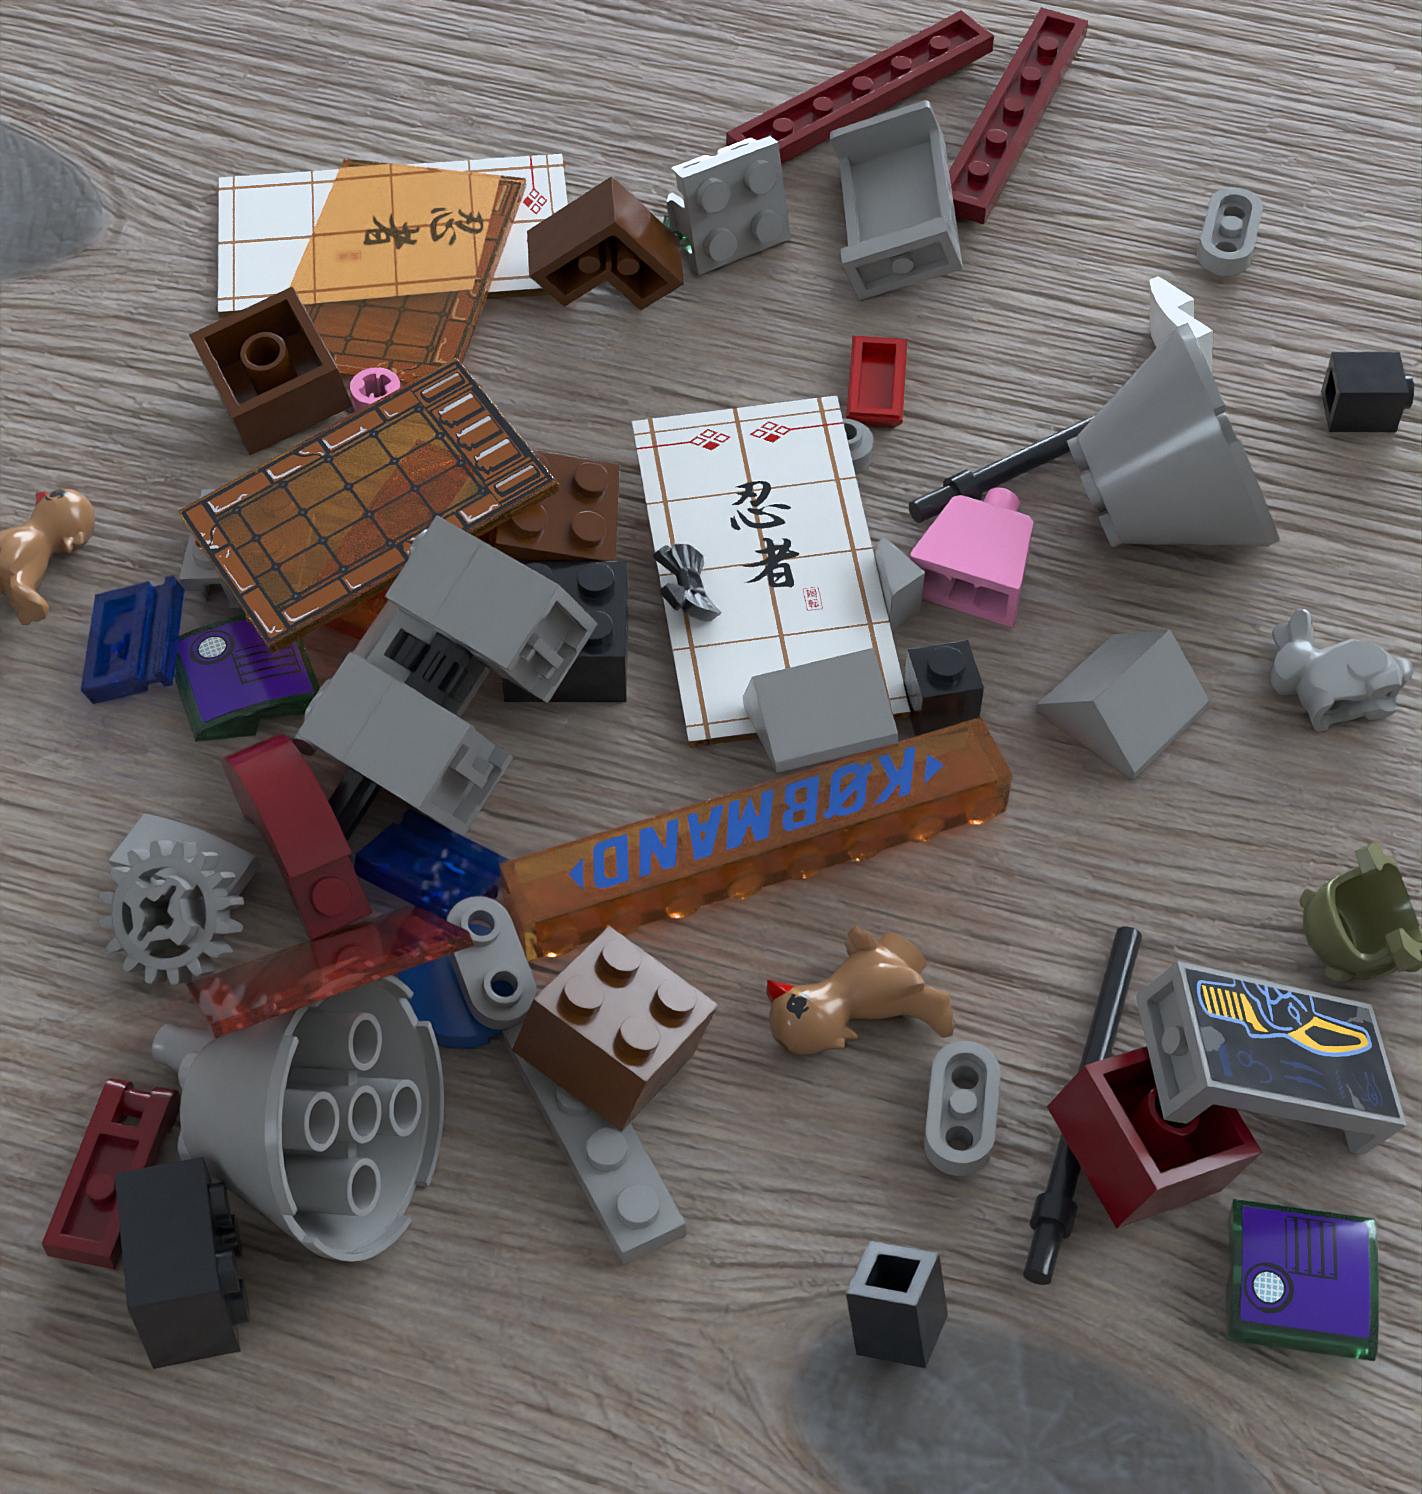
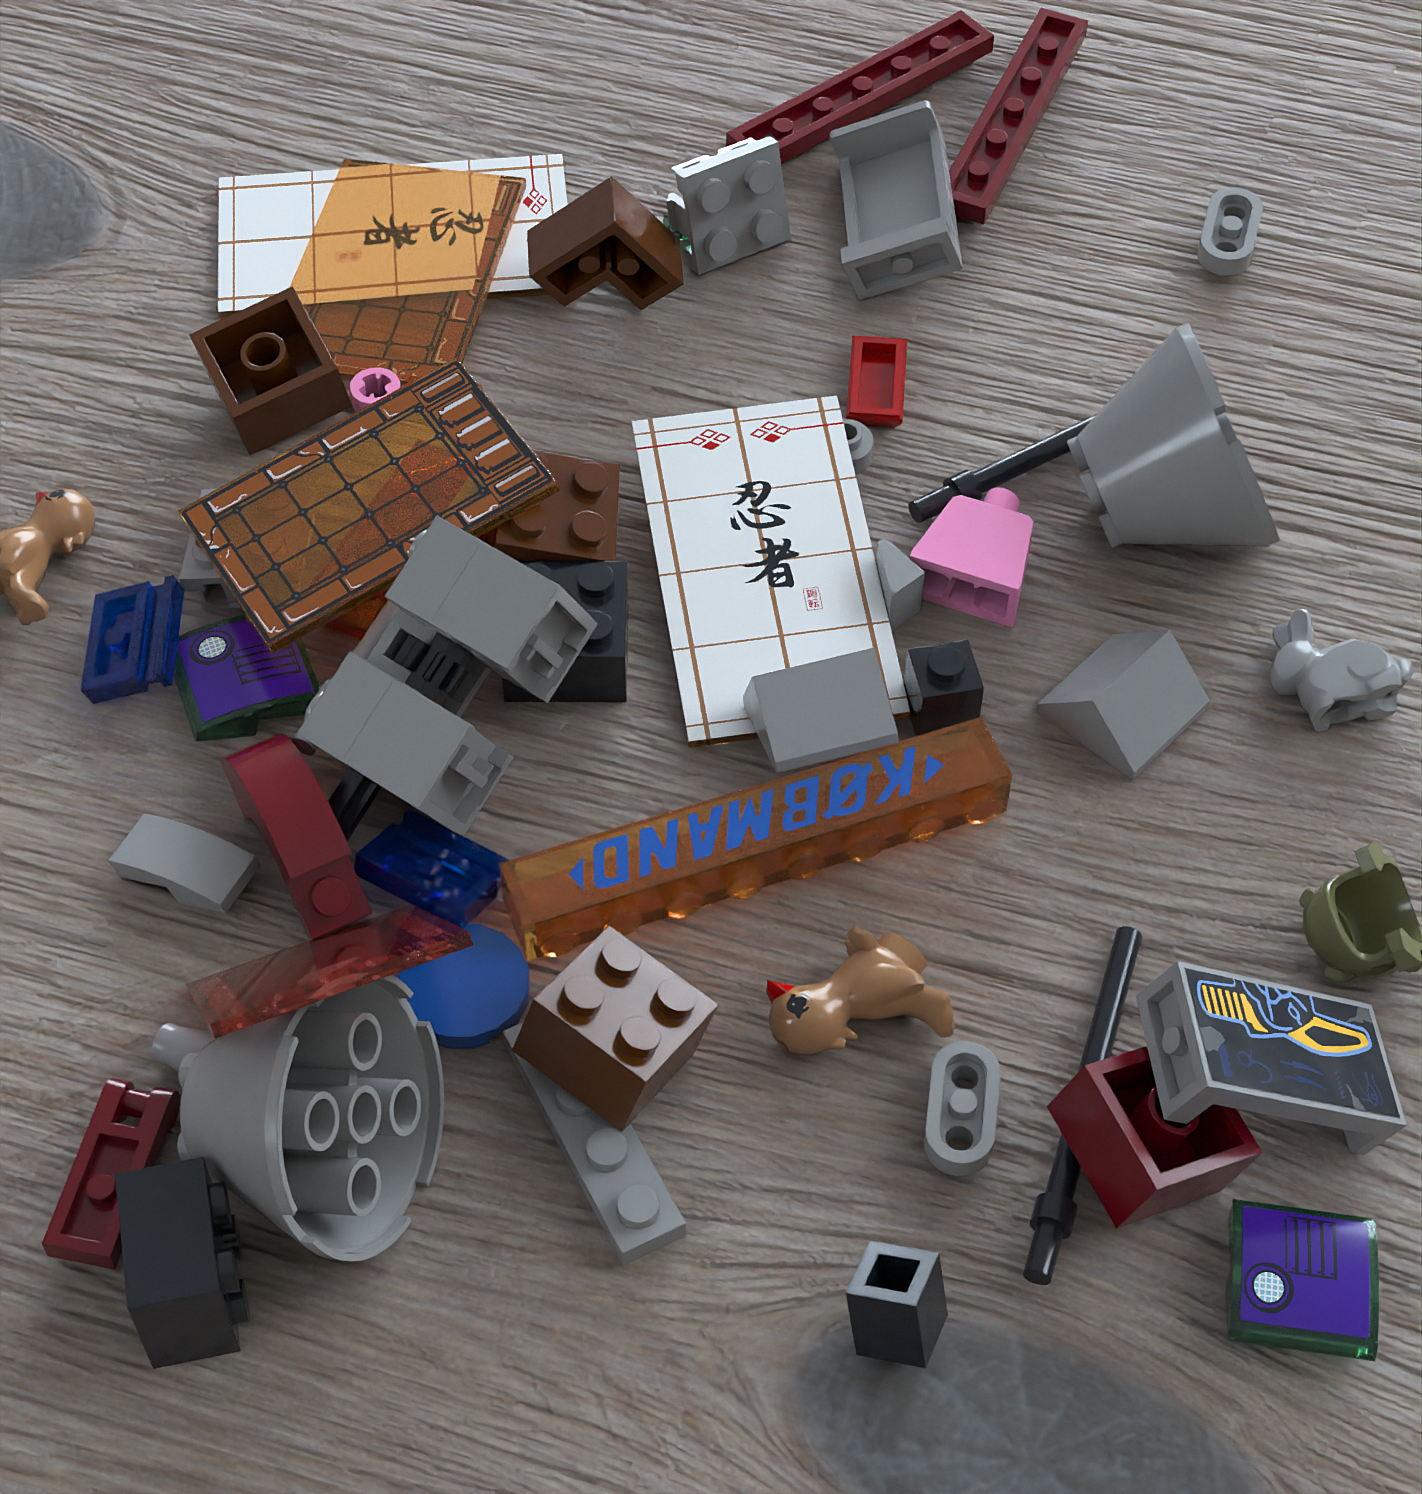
light grey gear [98,840,244,985] -> none
light grey plate [443,896,536,1030] -> none
black piece [653,544,722,621] -> none
white slope [1150,276,1213,373] -> none
black brick [1321,352,1414,432] -> none

